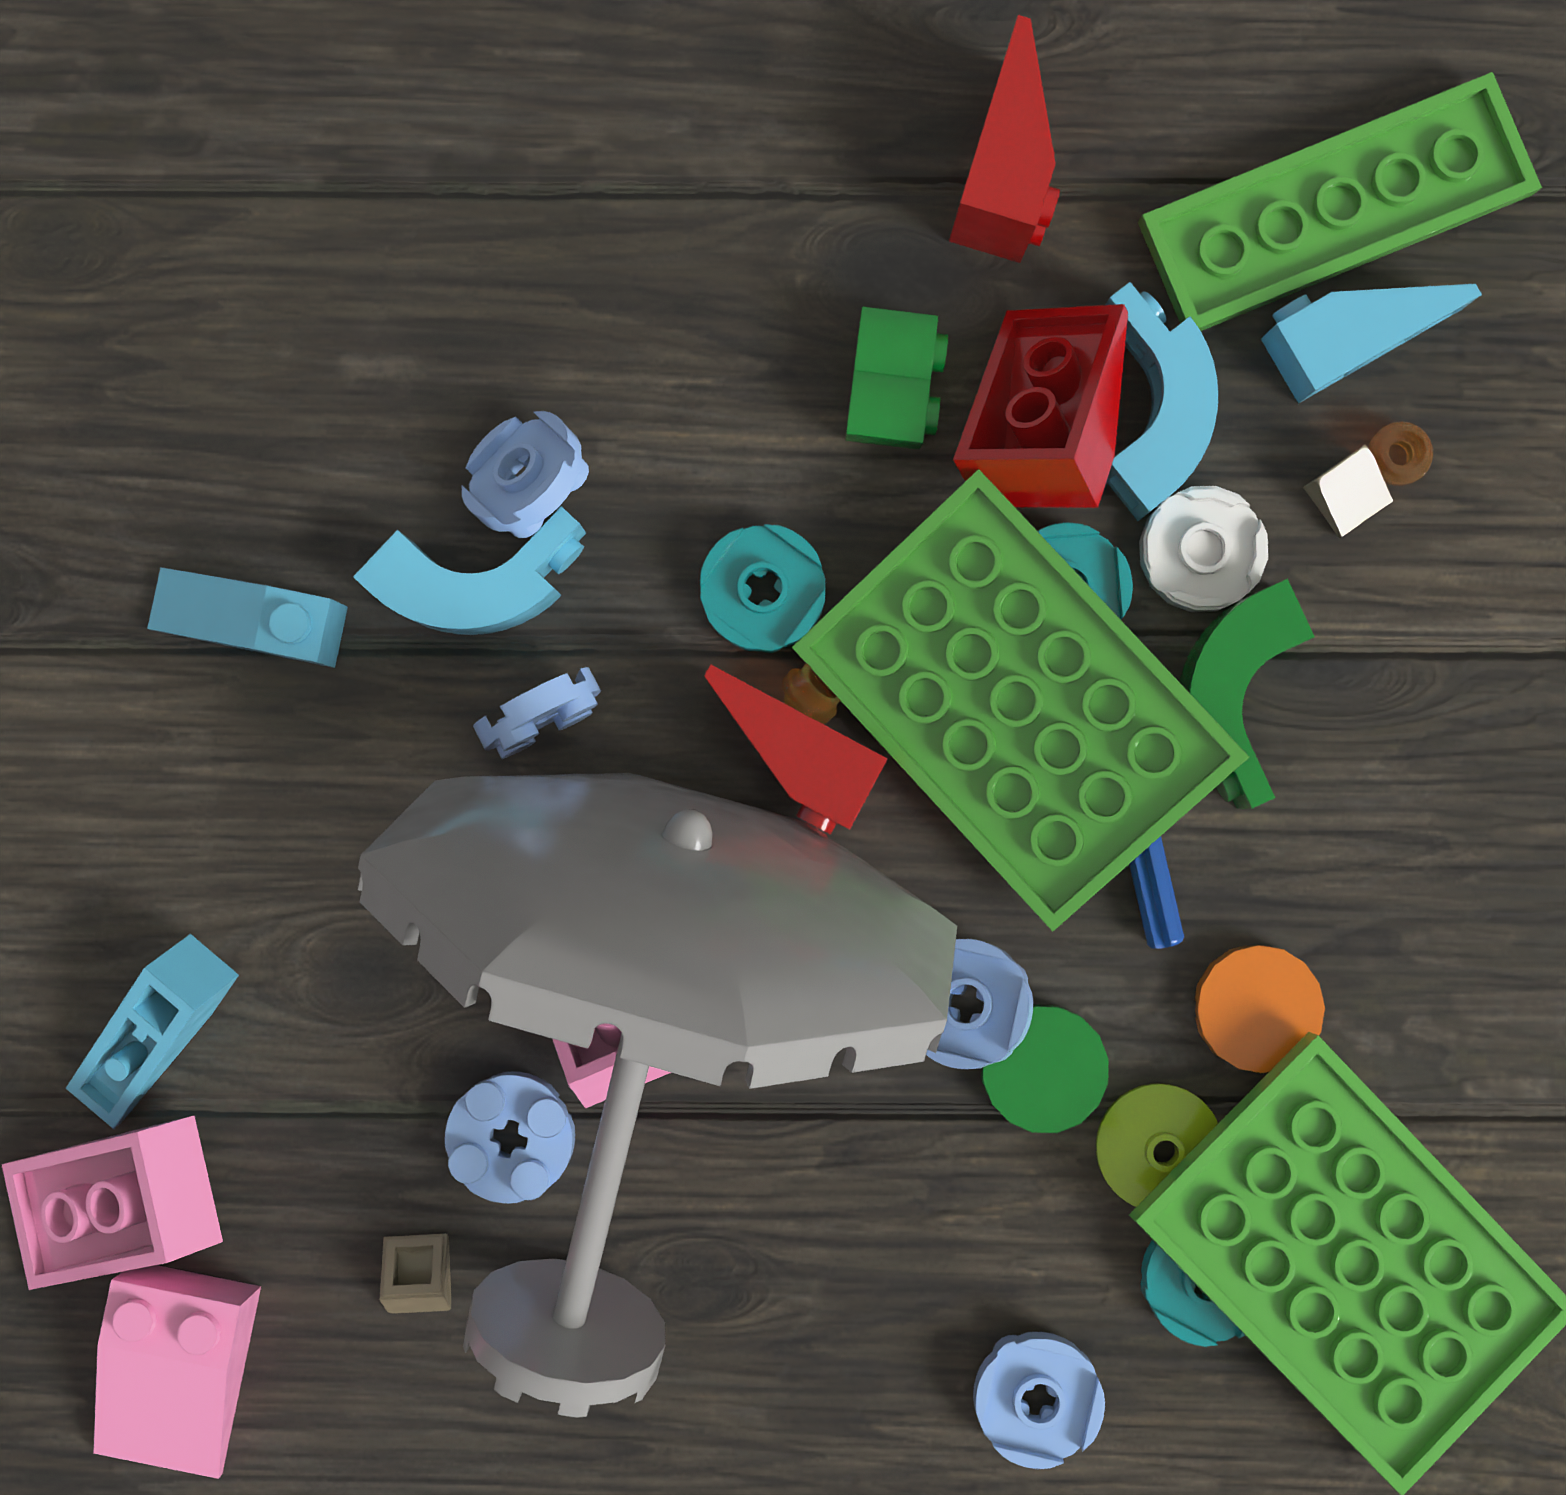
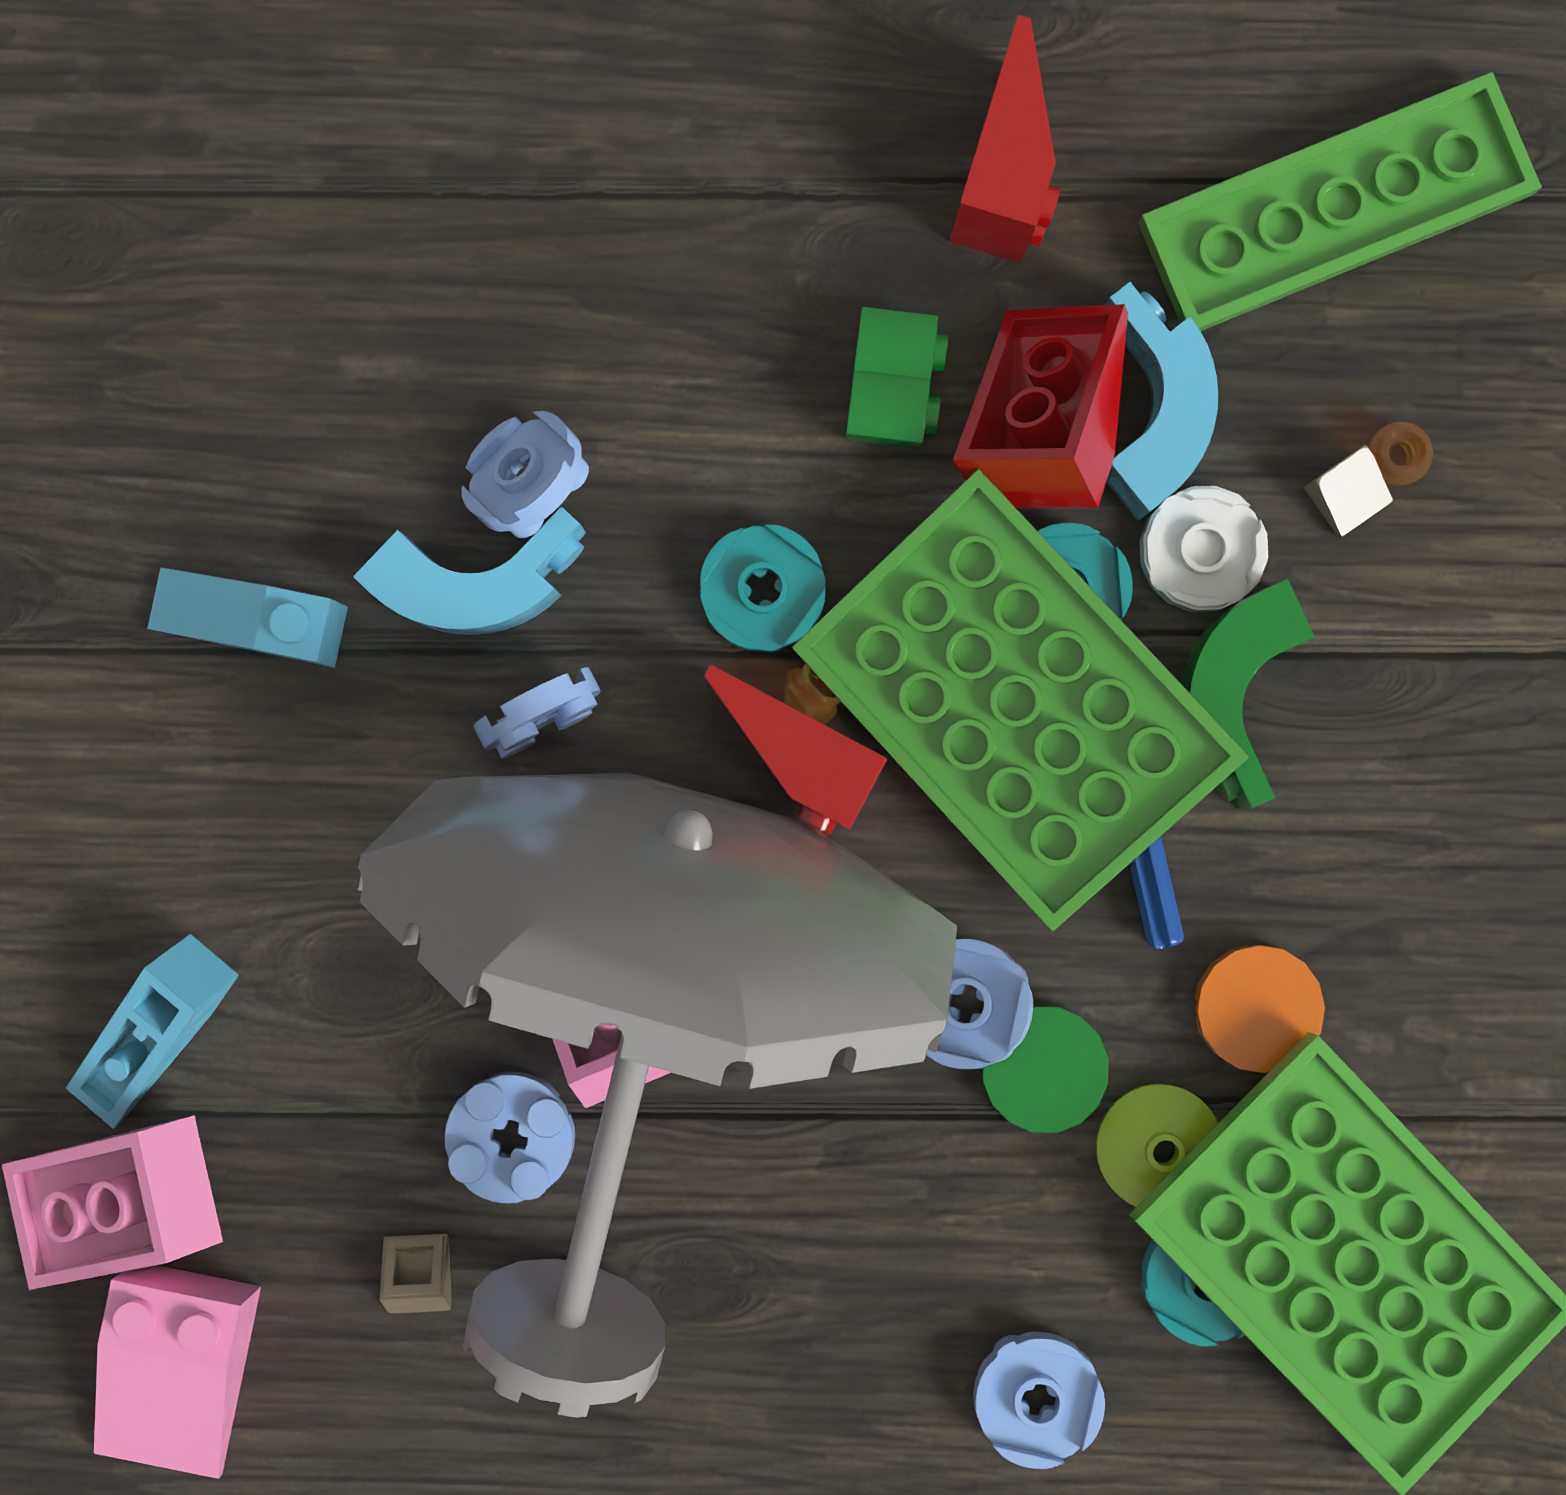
medium azure slope [1261,284,1482,404] -> none

